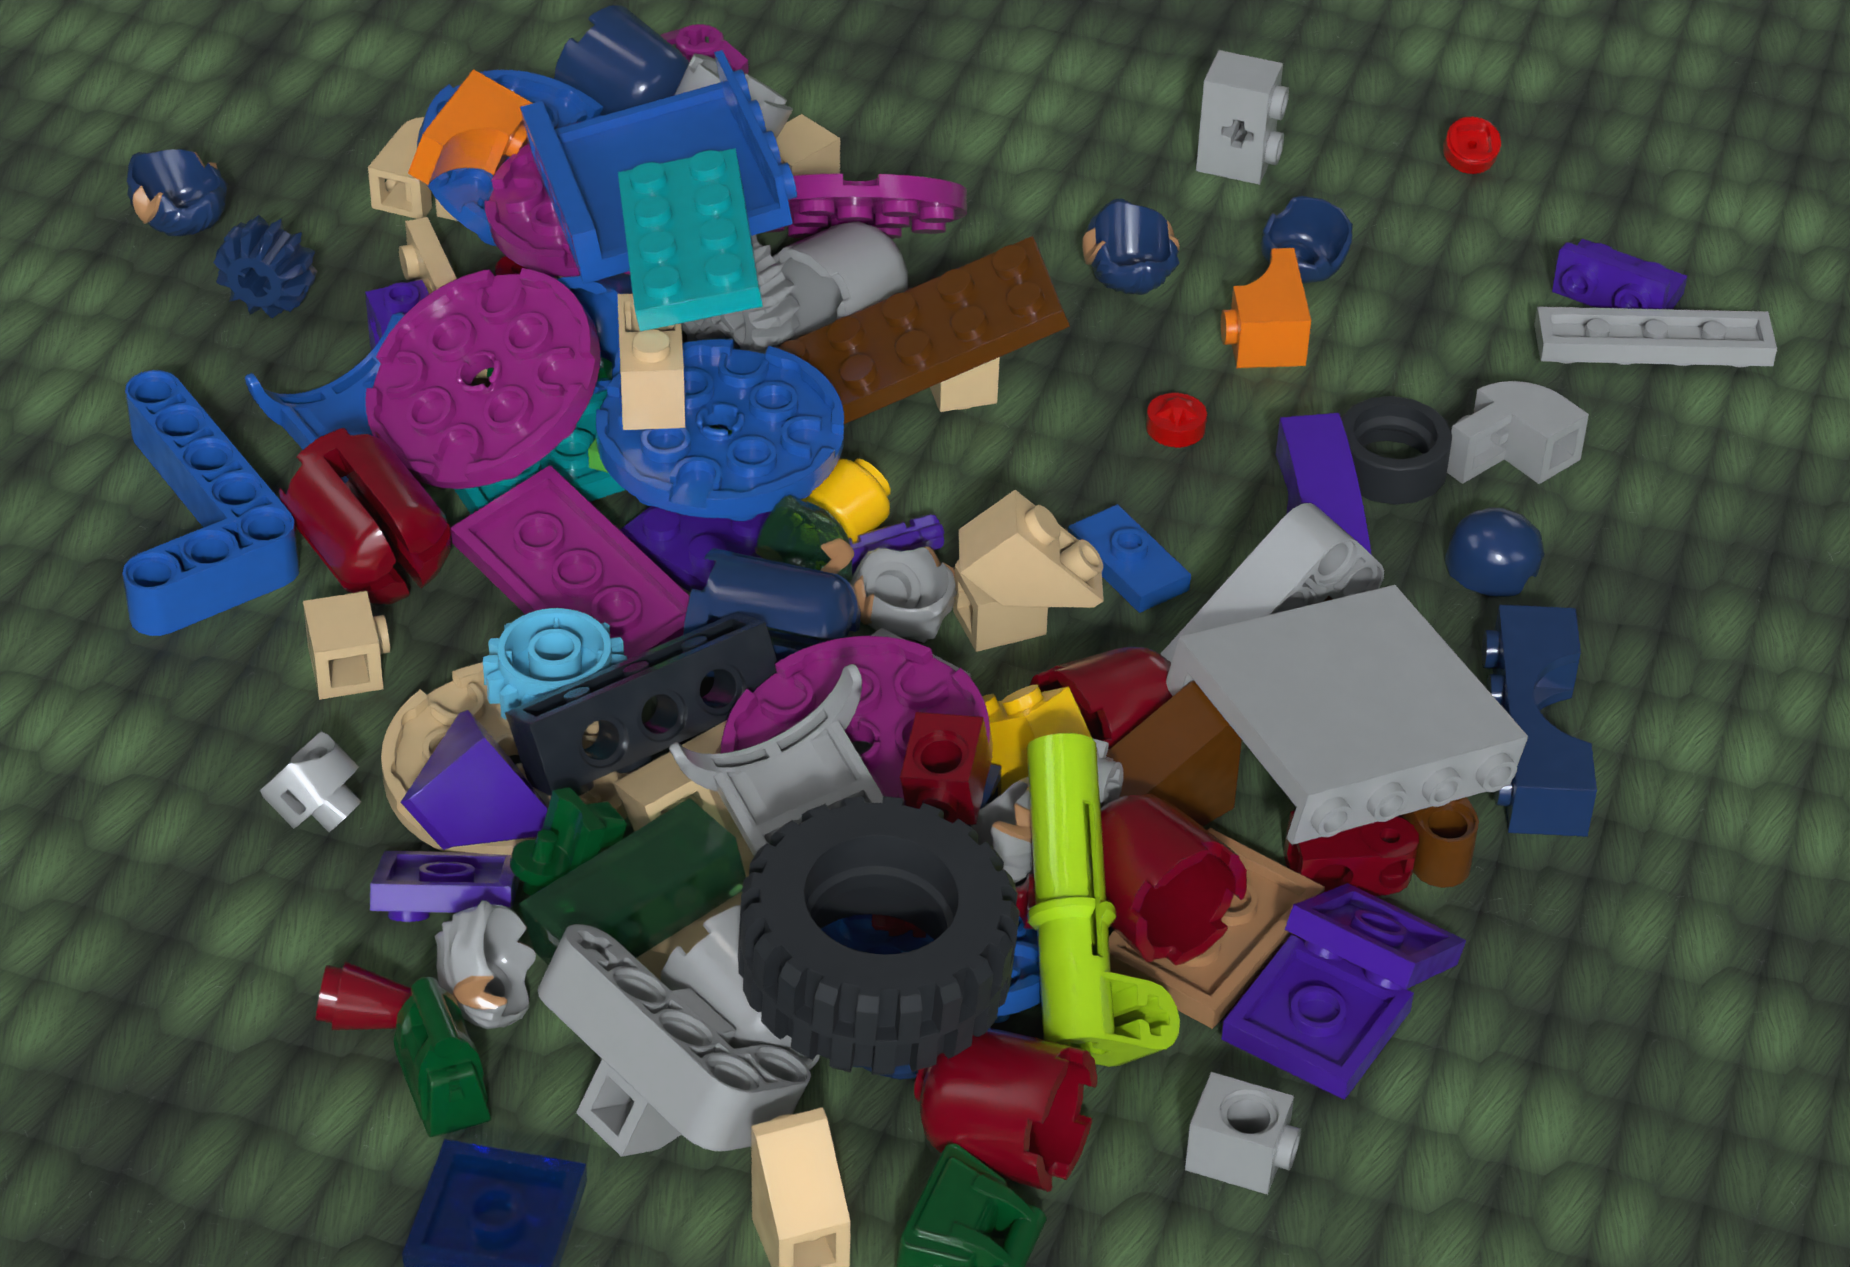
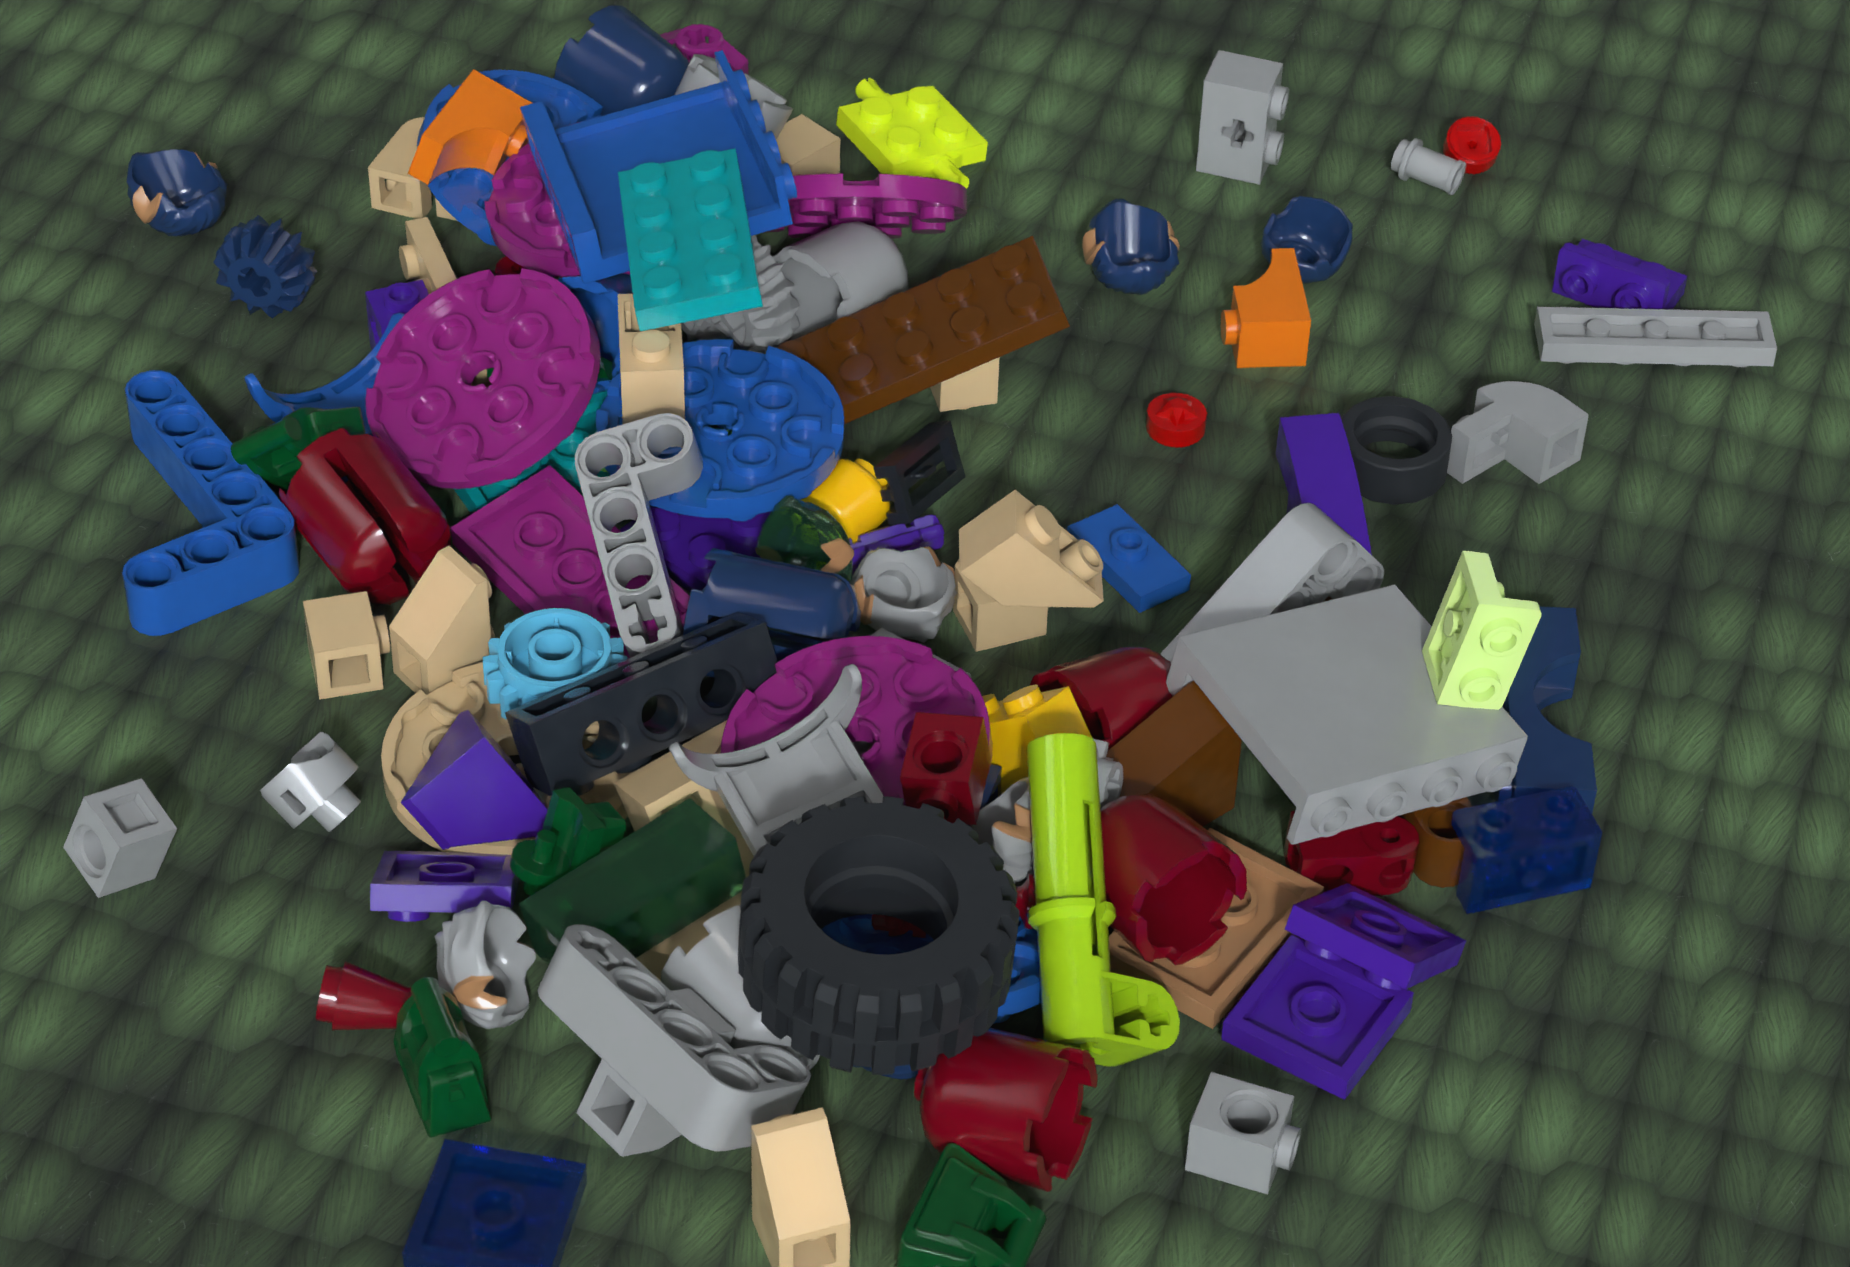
dark blue hair [1445,507,1545,597] -> none
none -> light grey brick [63,778,177,898]
none -> dark green piece [231,406,366,494]
none -> tan slope [389,546,495,695]
none -> light grey beam [575,413,703,658]
none -> neon yellow plate [836,78,988,189]
none -> black tile [873,421,966,525]
none -> light grey pin [1391,138,1466,195]
none -> yellowish green bracket [1422,551,1542,710]
none -> clear blue bracket [1451,786,1603,914]

